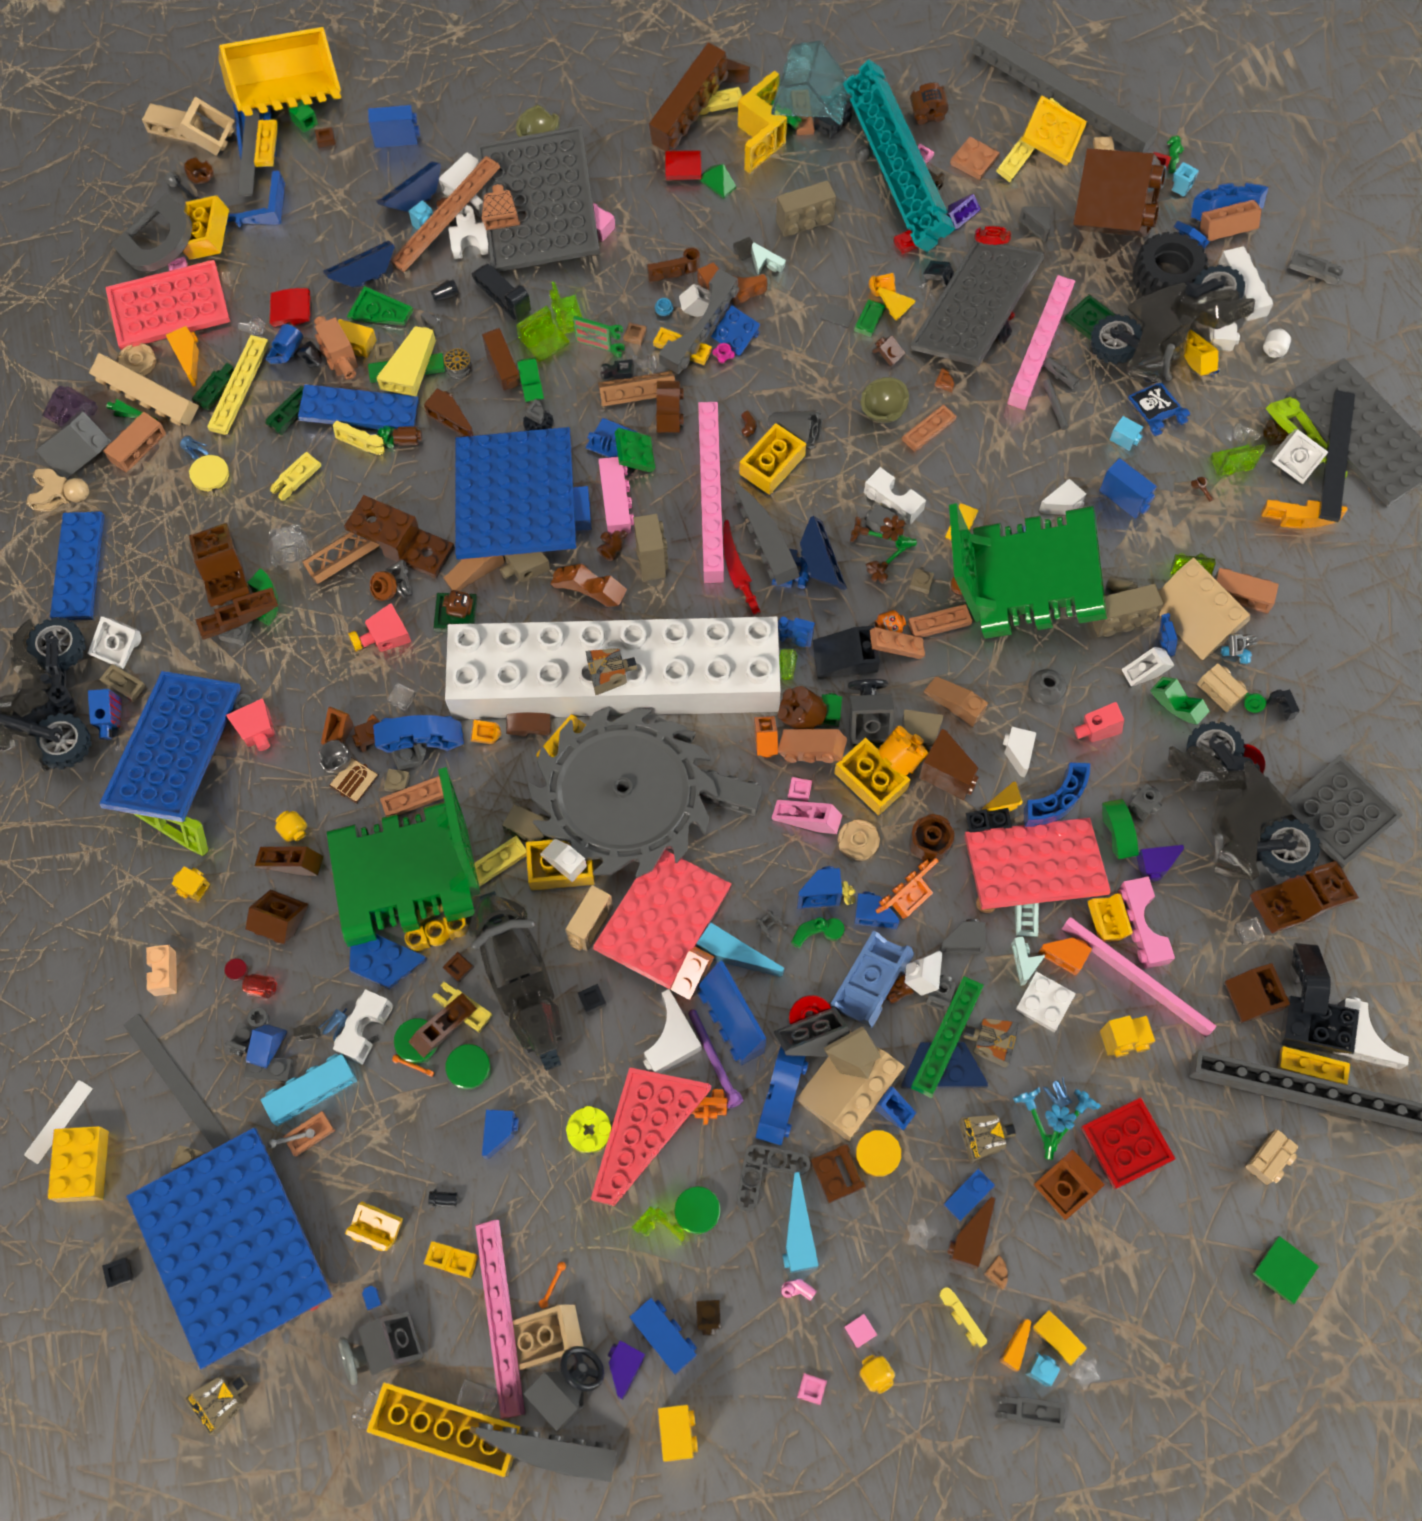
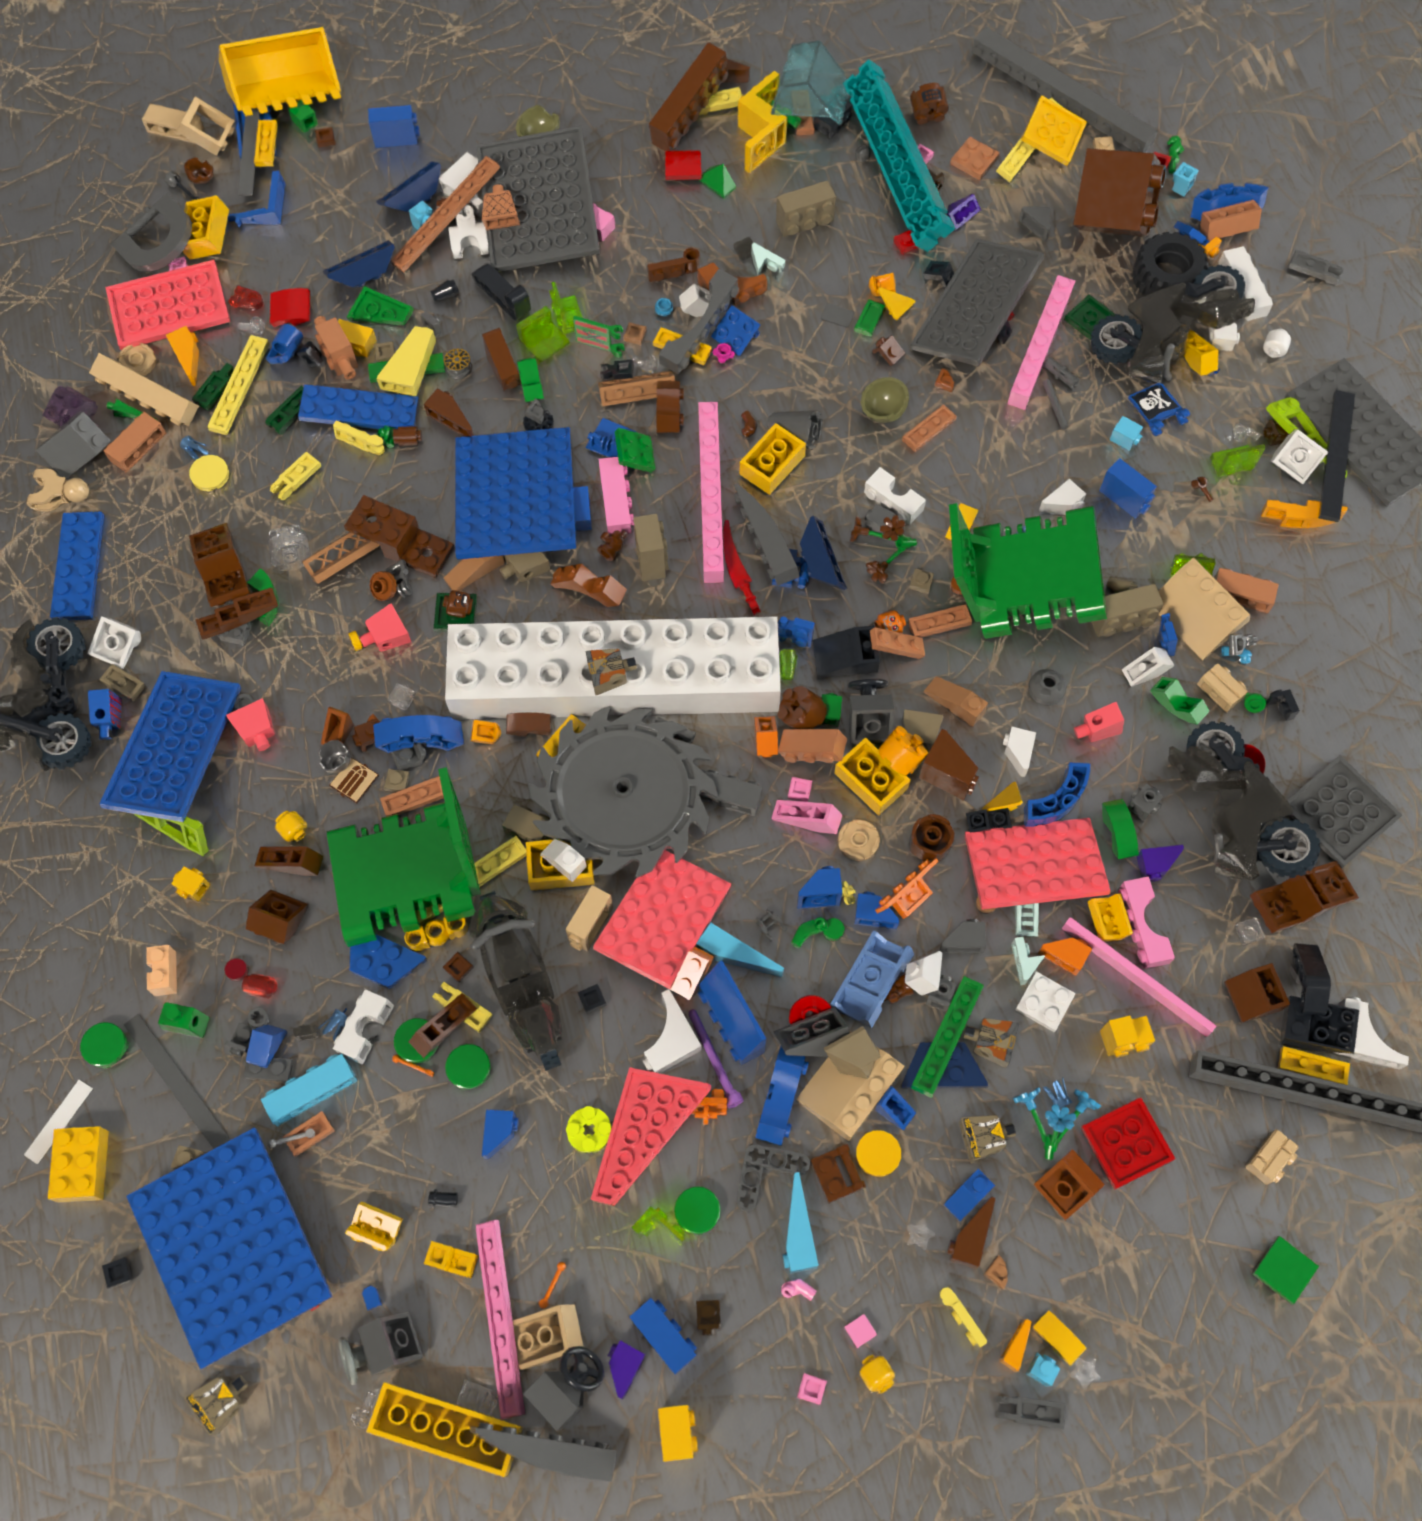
red tile [975,226,1011,245] -> none
none -> green tile [80,1022,129,1069]
none -> green torso [158,1002,210,1038]
none -> clear red plate [228,286,264,311]
none -> light orange plate [1198,236,1222,260]

